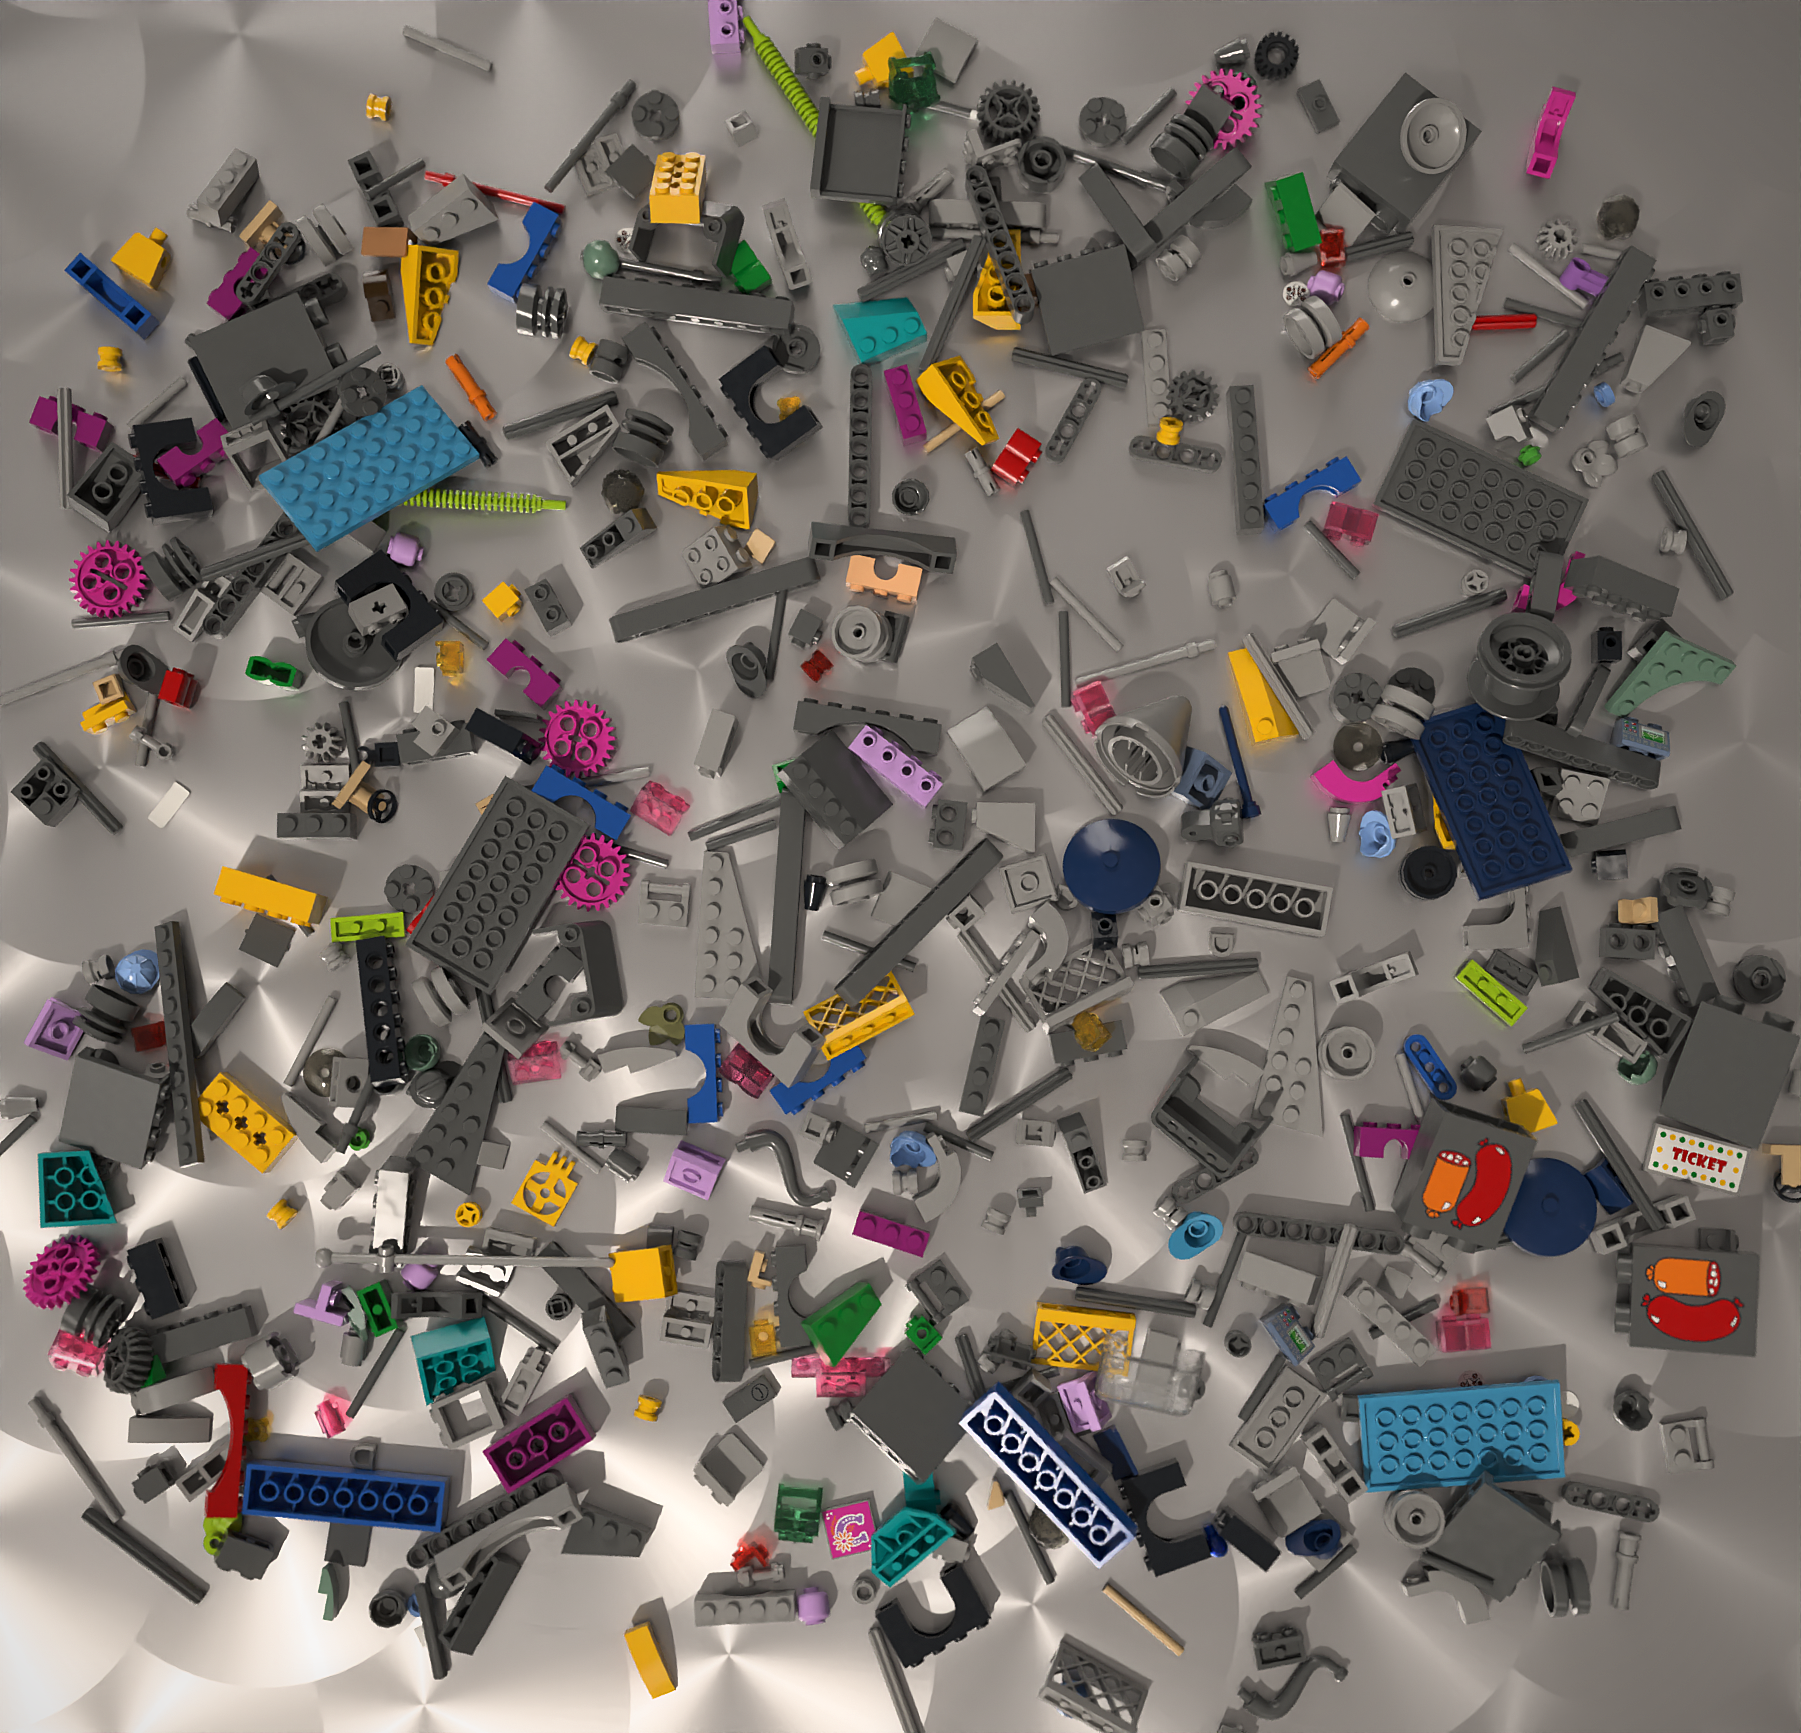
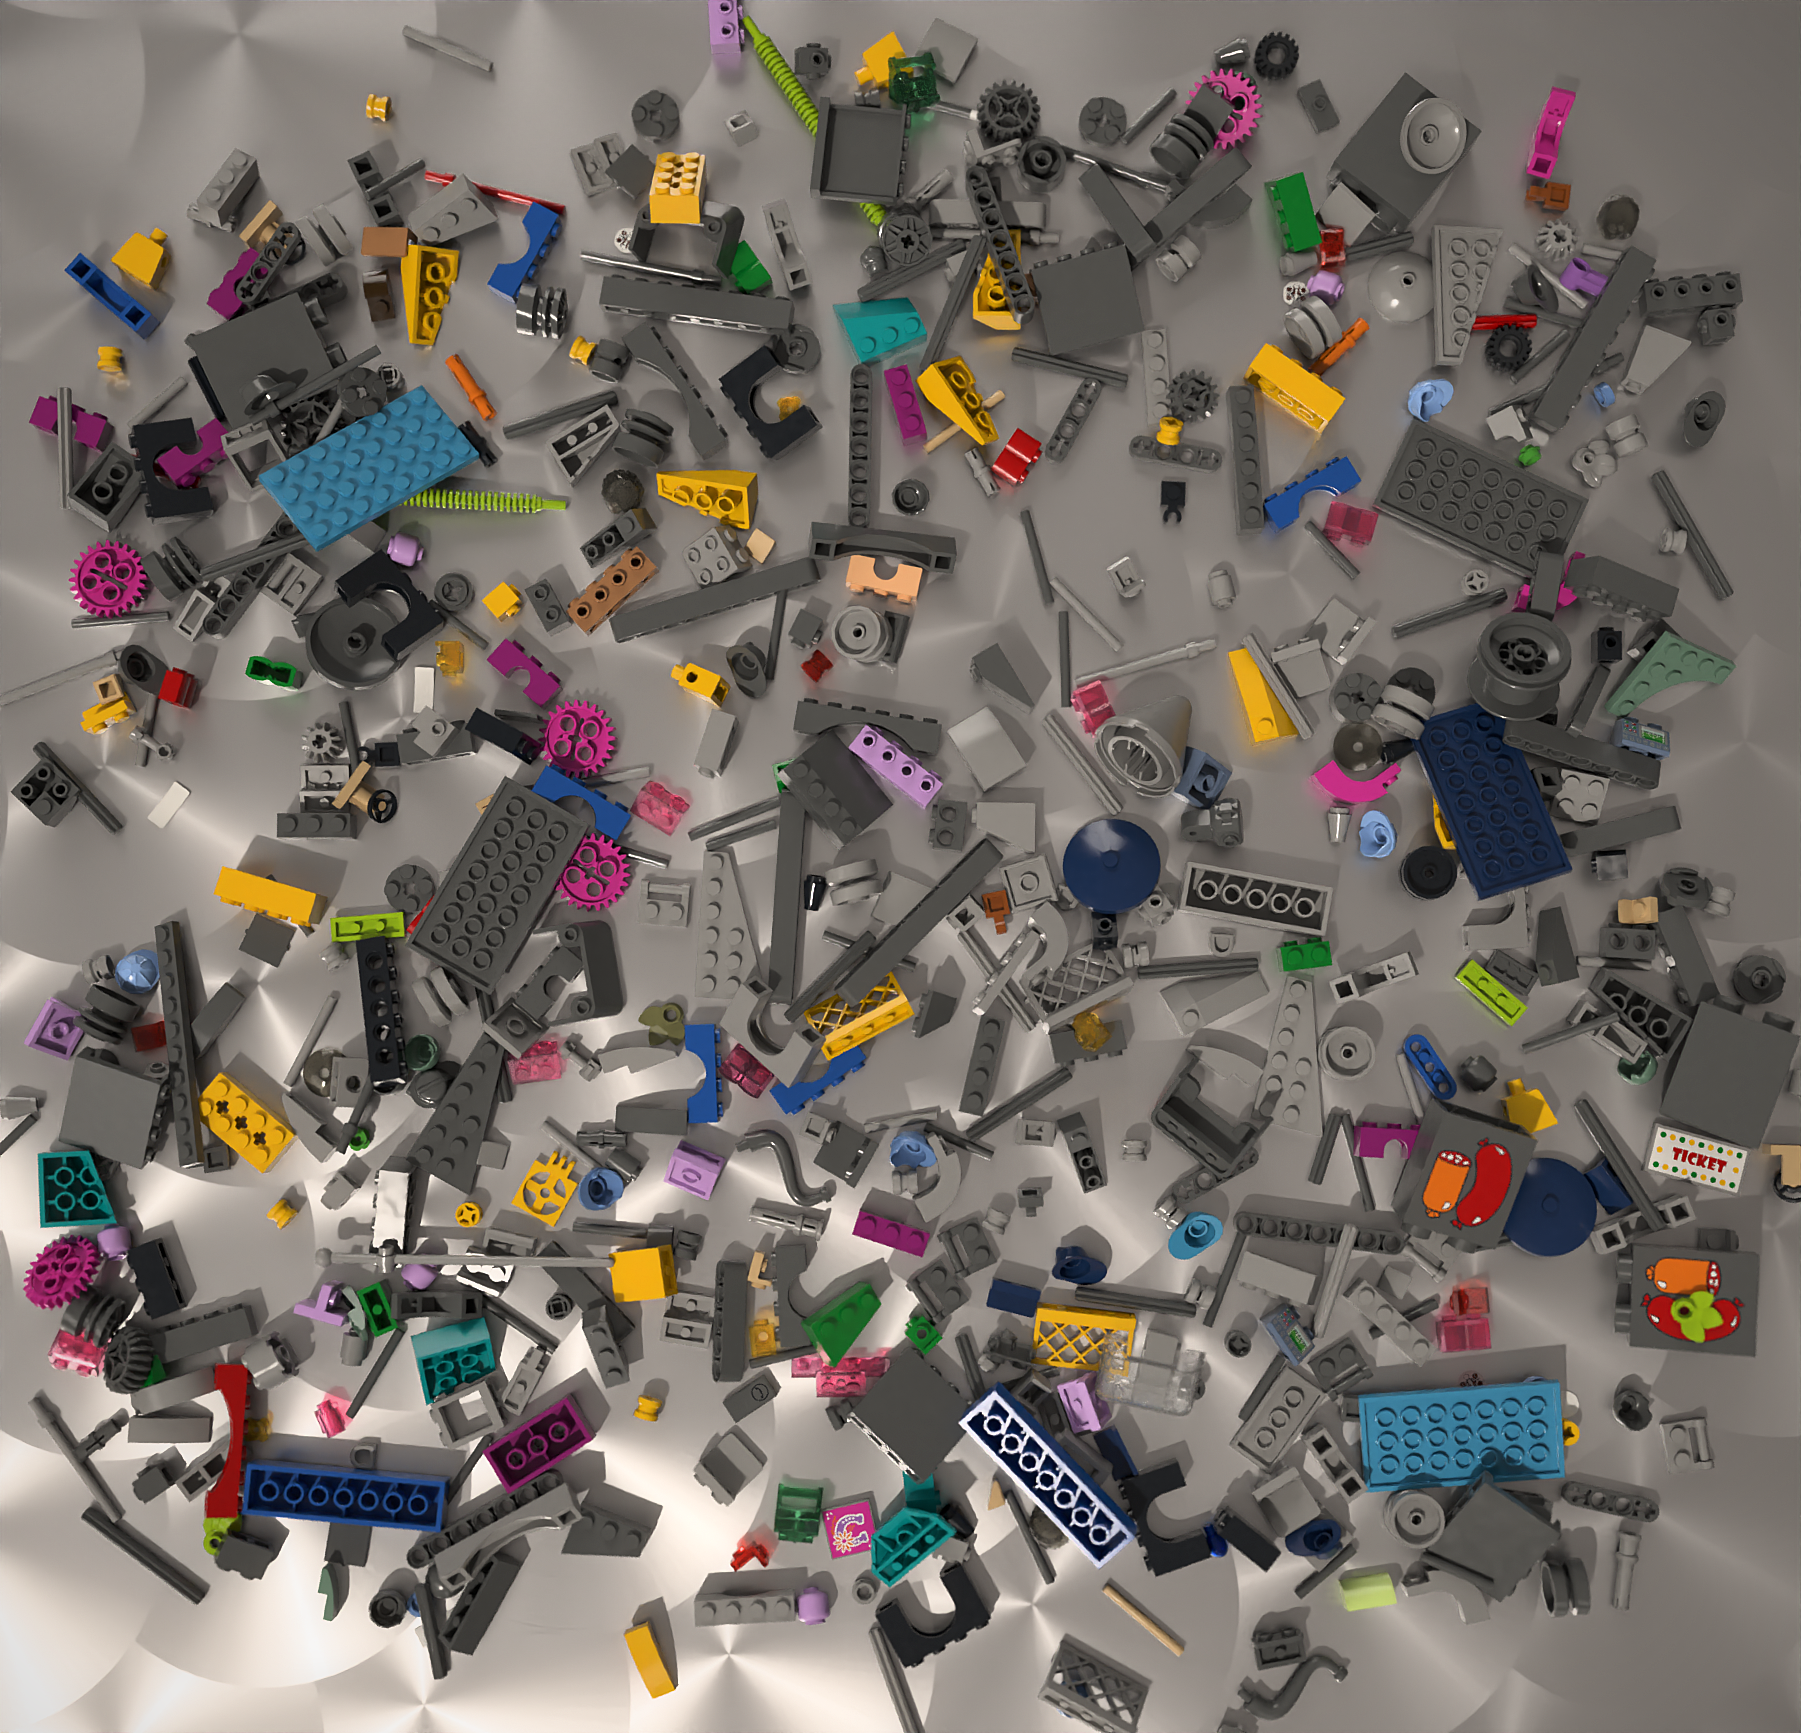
light grey brick [348,583,407,636] -> none
dark grey bar [544,80,637,193] -> none
sand green hair [583,240,620,280] -> none
light grey bar [737,1563,785,1588] -> none
dark blue piece [1219,705,1262,820] -> none
light grey window [1381,783,1427,839] -> none
none -> dark grey pin [72,1419,122,1463]
none -> lavender head [96,1223,132,1261]
none -> dark grey plate [186,1145,231,1174]
none -> dark grey bar [448,1434,494,1505]
none -> medium nougat brick [566,546,659,636]
none -> dark grey bar [572,1222,647,1239]
none -> medium blue piece [578,1167,624,1211]
none -> yellow torso [671,663,731,708]
none -> dark grey axle [784,931,876,1023]
none -> dark grey slope [911,990,957,1038]
none -> dark grey plate [937,1217,997,1280]
none -> dark orange plate [981,890,1010,935]
none -> dark blue panel [986,1277,1042,1318]
none -> black plate [1160,481,1186,524]
none -> yellow brick [1243,343,1346,433]
none -> green brick [1276,937,1332,972]
none -> dark grey axle [1308,1114,1342,1185]
none -> yellowish green brick [1338,1572,1397,1612]
none -> black tyre [1485,325,1532,372]
none -> dark grey piece [1511,264,1559,314]
none -> dark orange plate [1525,182,1571,211]
none -> light grey bar [1576,955,1651,971]
none -> lime plate [1671,1291,1723,1342]

